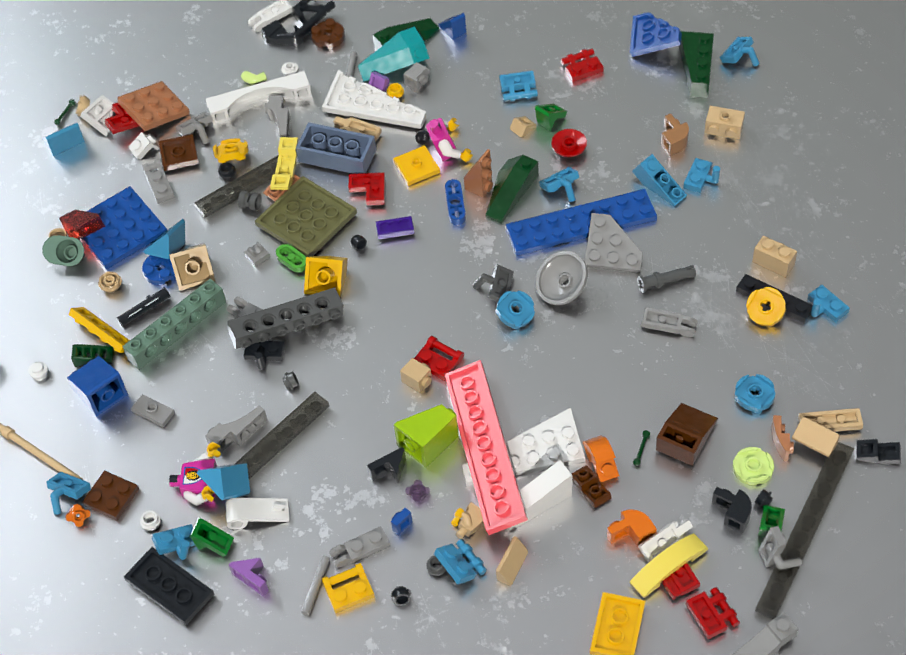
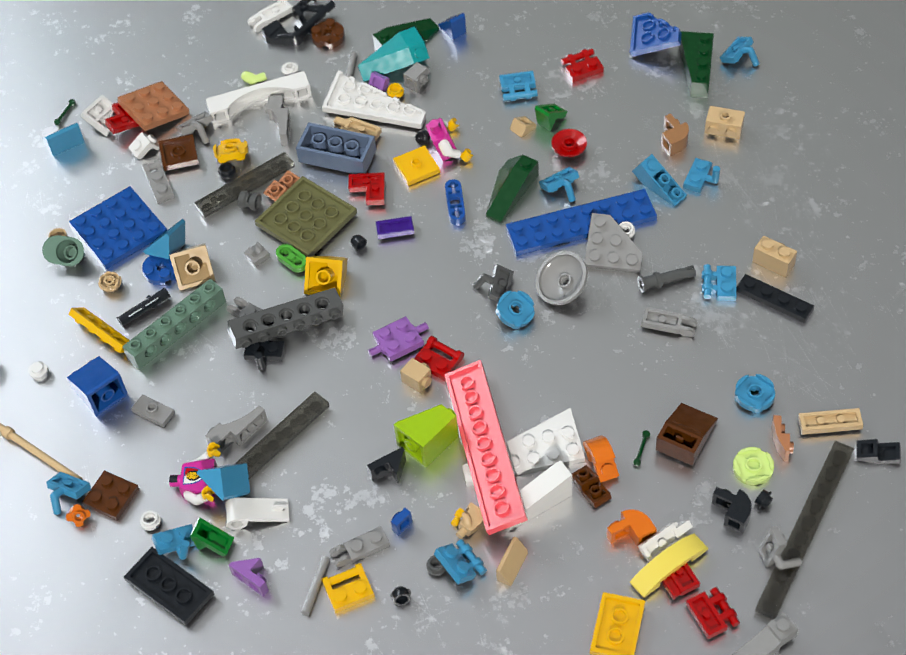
clear red slope [59,210,105,240] -> none
dark green slope [71,344,114,367] -> none
tan plate [75,95,90,116] -> none
light yellow slope [270,137,298,190] -> none
dark grey plate [282,371,299,390] -> none
clear purple plate [405,480,430,502] -> none
nougat slope [464,149,493,197] -> none
yellow plate [746,287,786,327] -> none
green slope [758,505,785,538] -> none
tan slope [792,417,840,458] -> none
dark azure plate [807,285,850,322] -> none
none -> medium lavender plate [368,316,429,362]
none -> white plate [619,222,635,238]
none -> dark azure plate [702,264,737,301]

